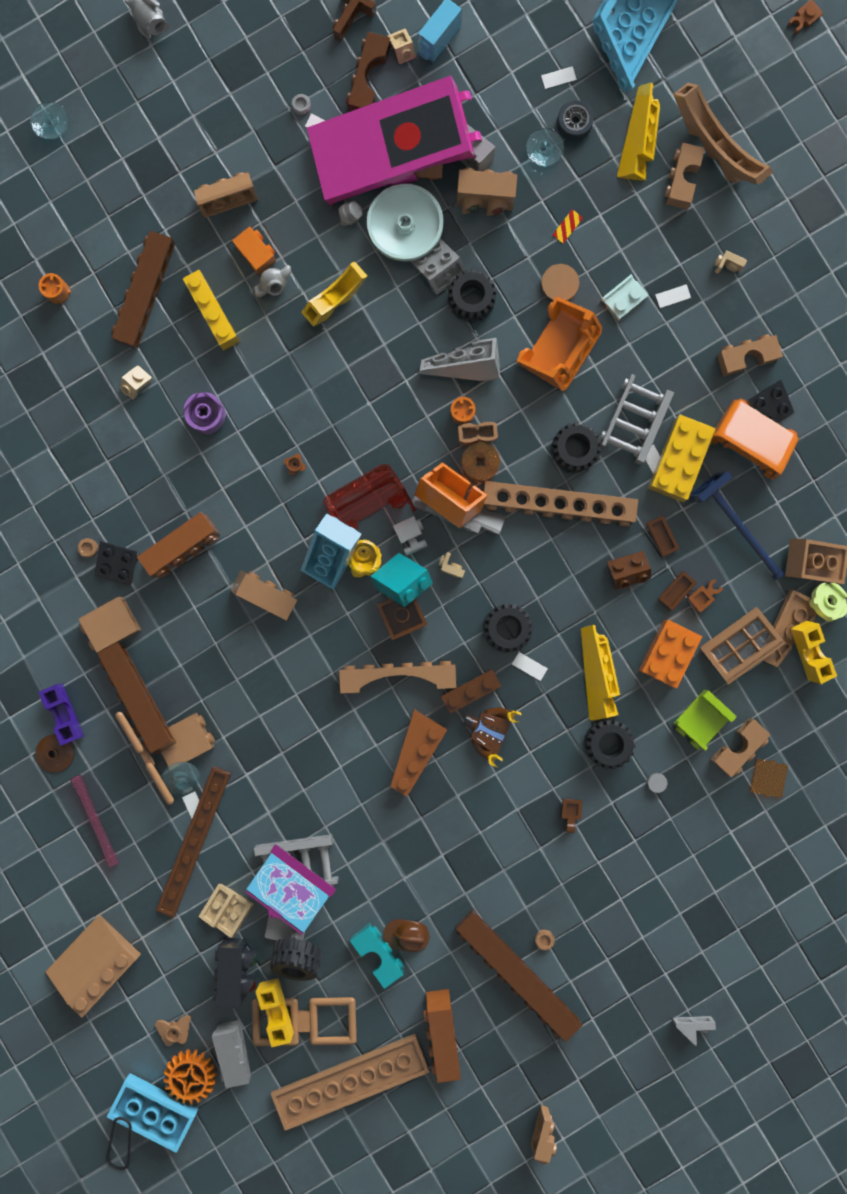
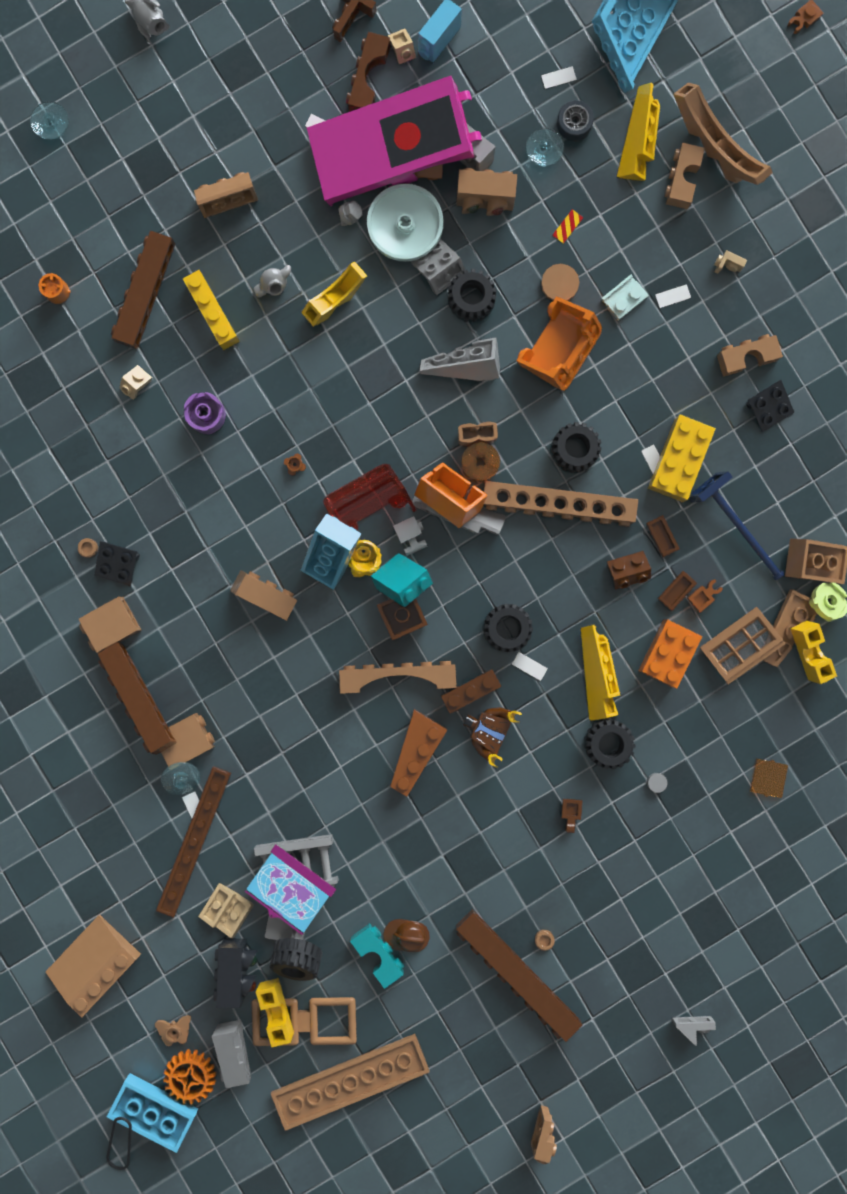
reddish brown dish [35,734,74,773] -> none
dark purple arch [38,683,85,746] -> none
clear pink piece [70,775,120,867] -> none
medium nougat bar [115,712,174,805] -> none
dark orange brick [137,512,220,578] -> none
orange brick [232,226,276,275] -> none
light grey tile [292,94,311,115] -> none
dark orange wedge [424,989,461,1083] -> none
tan bracket [438,552,465,579] -> none
orange piece [450,397,475,425] -> none
light grey fence [599,374,674,465] -> none
lime panel [674,690,737,751] -> none
medium nougat arch [710,718,771,777] -> none
windscreen [711,398,799,480] -> none

